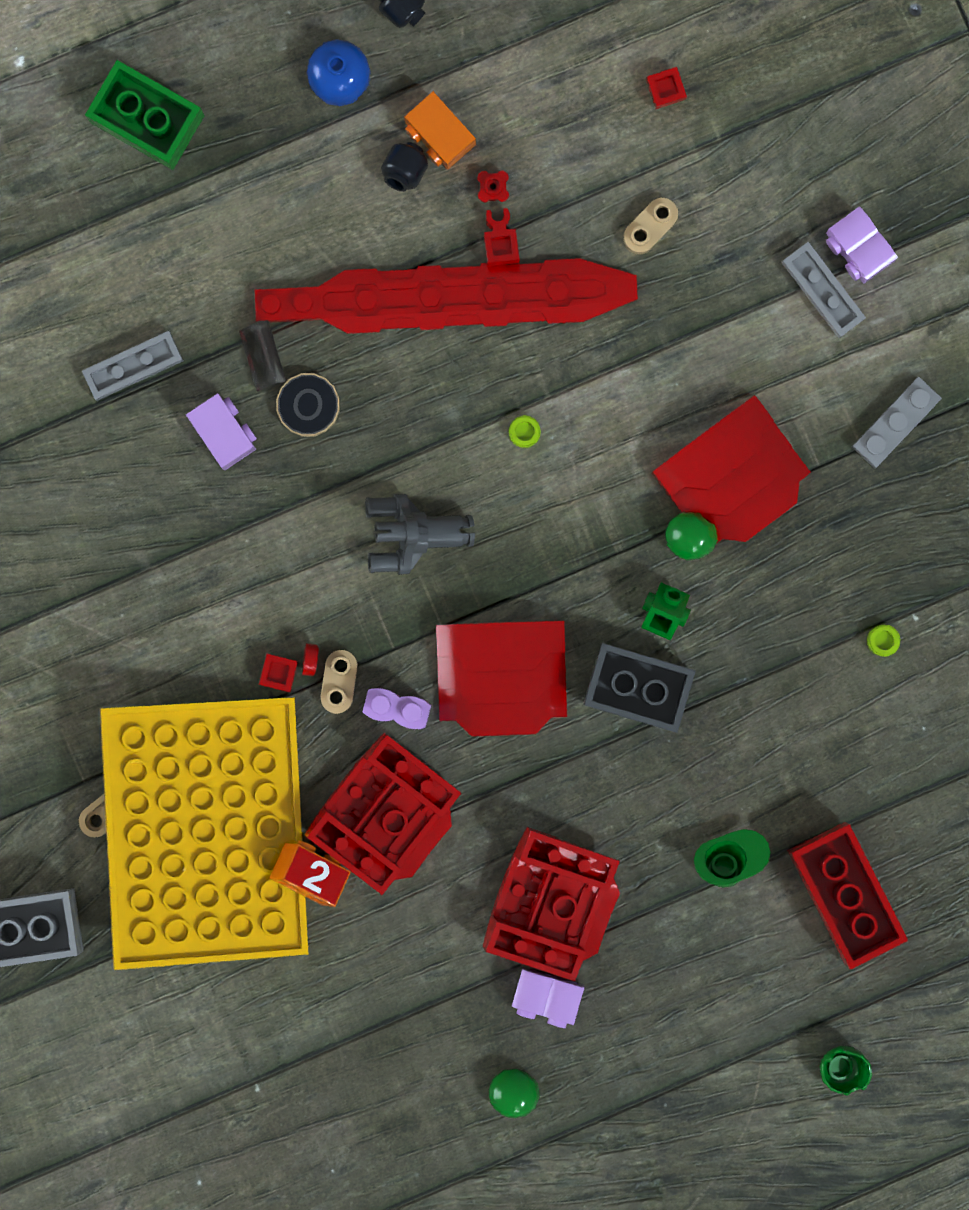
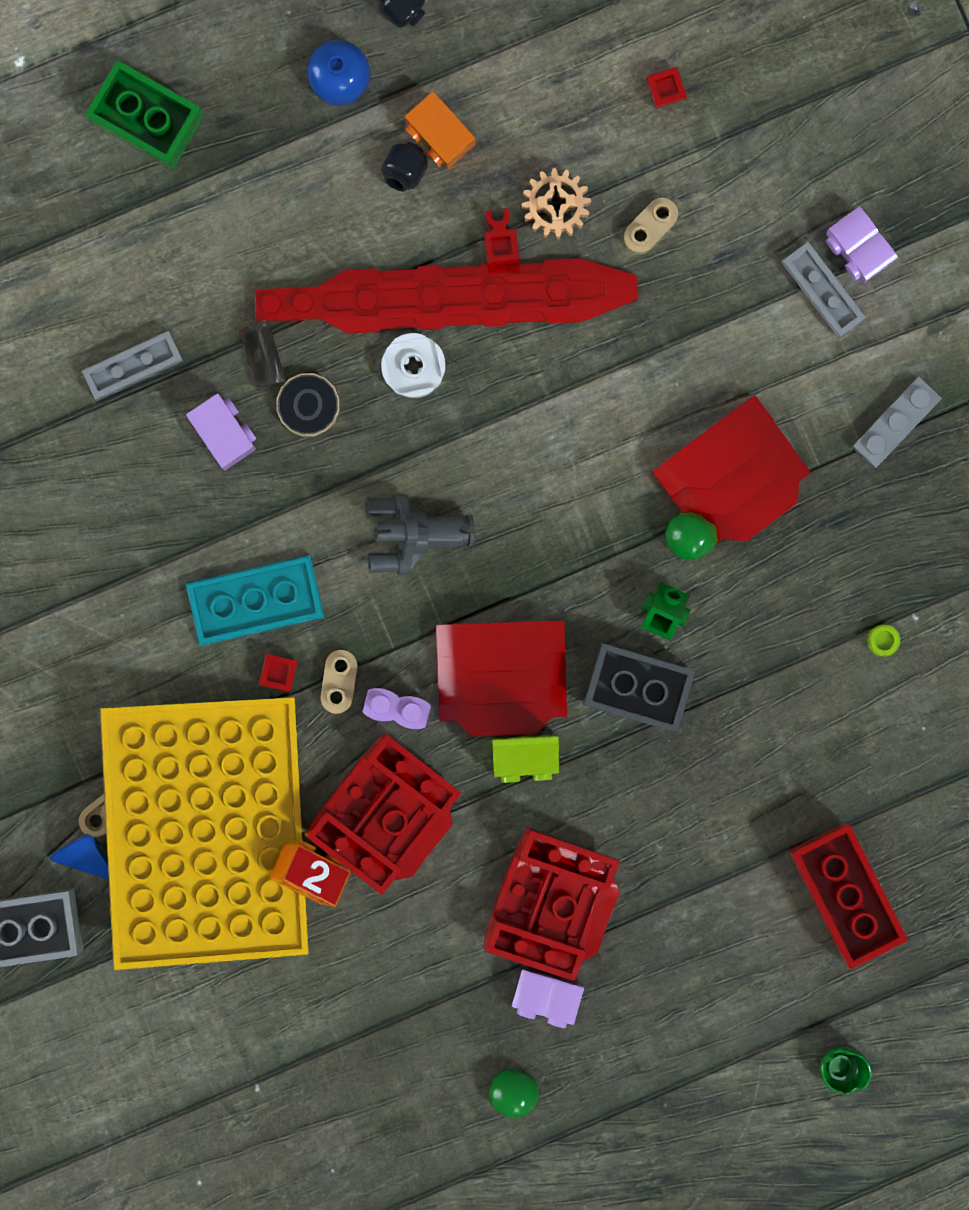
red tile [302,643,319,676] -> none
red plate [477,170,509,203] -> none
lime tile [509,415,541,448] -> none
green piece [694,829,771,888] -> none
none -> blue piece [50,834,109,880]
none -> teal tile [186,555,325,646]
none -> white plate [381,333,445,398]
none -> lime slope [492,734,559,783]
none -> light nougat gear [522,168,591,240]

